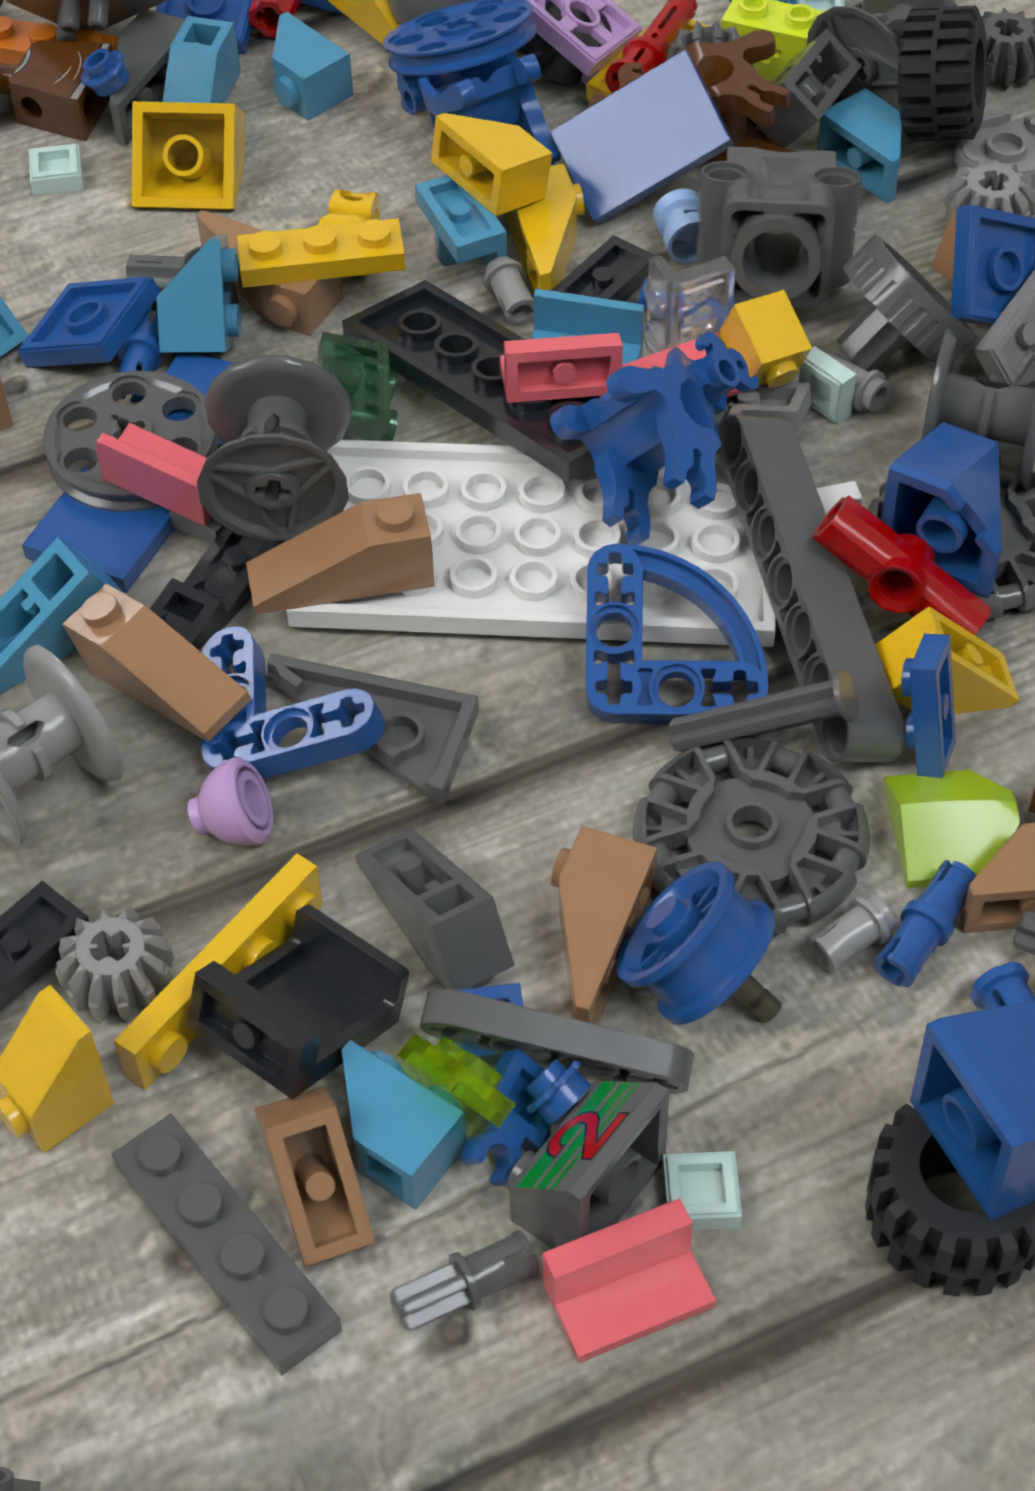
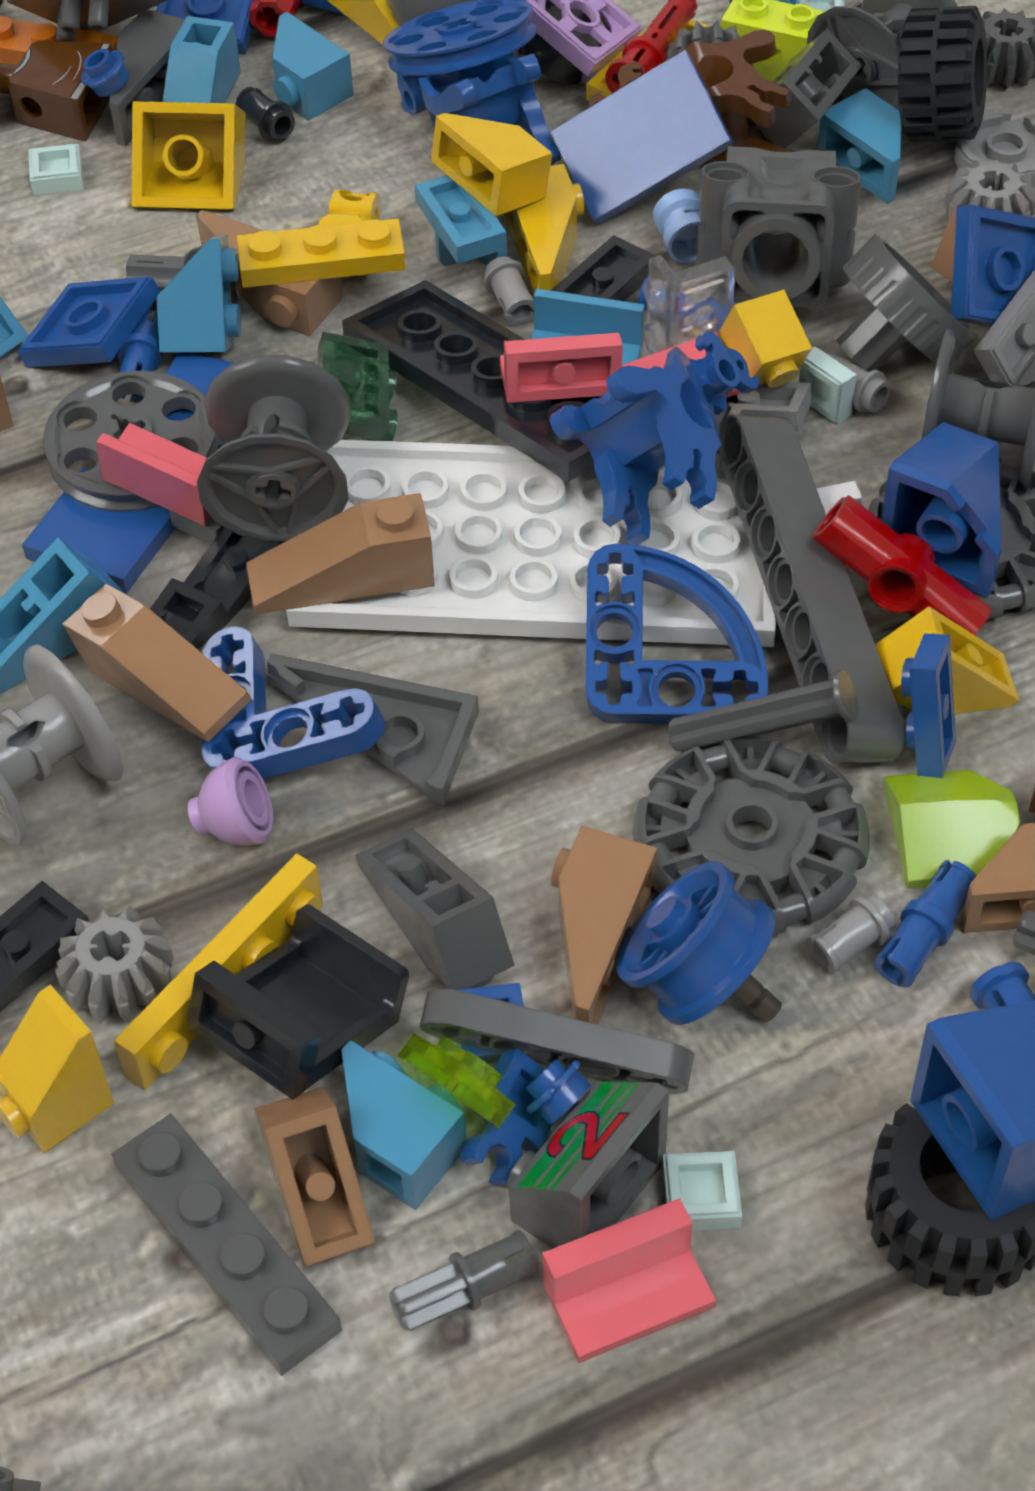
none -> black pin [236,87,295,140]

